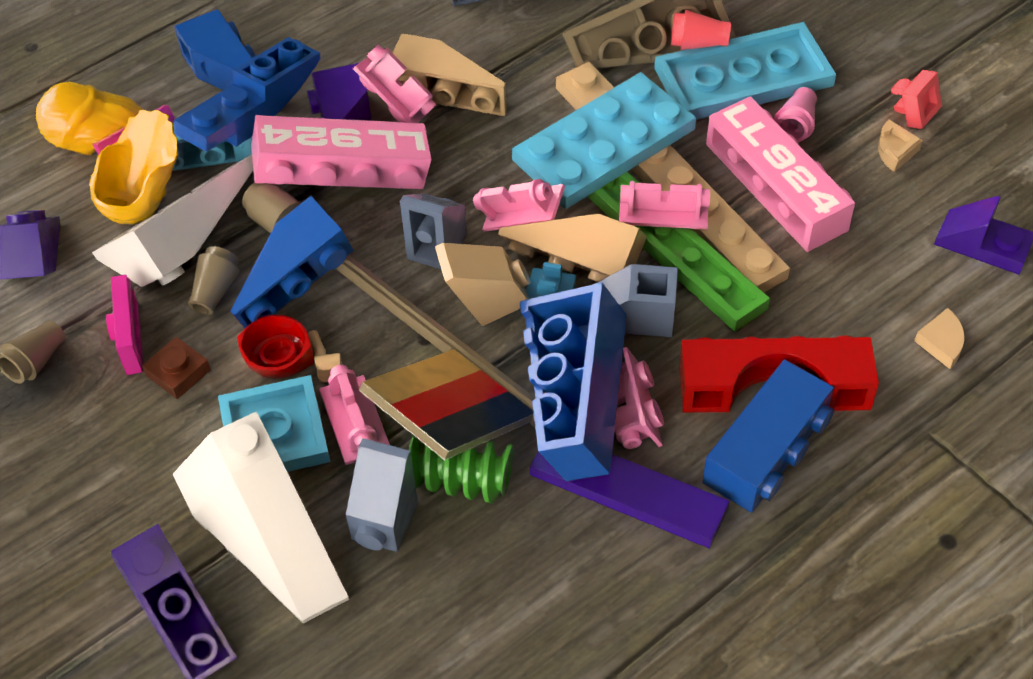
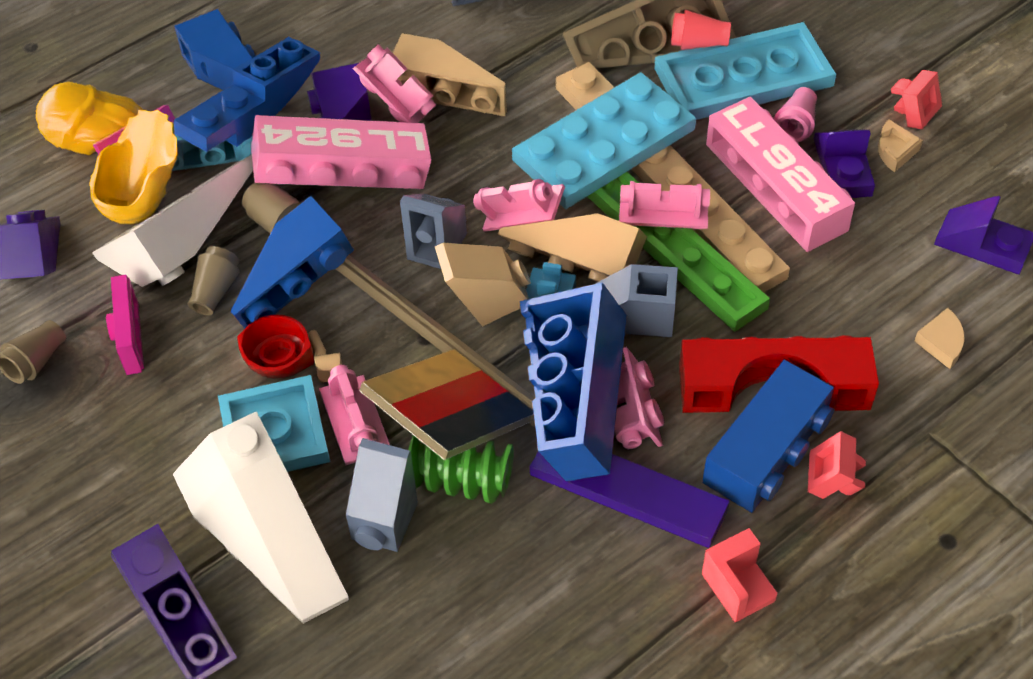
copper plate [142,337,211,399] -> none
none -> coral panel [702,528,777,623]
none -> coral tile [807,431,866,499]
none -> dark purple slope [814,129,875,198]

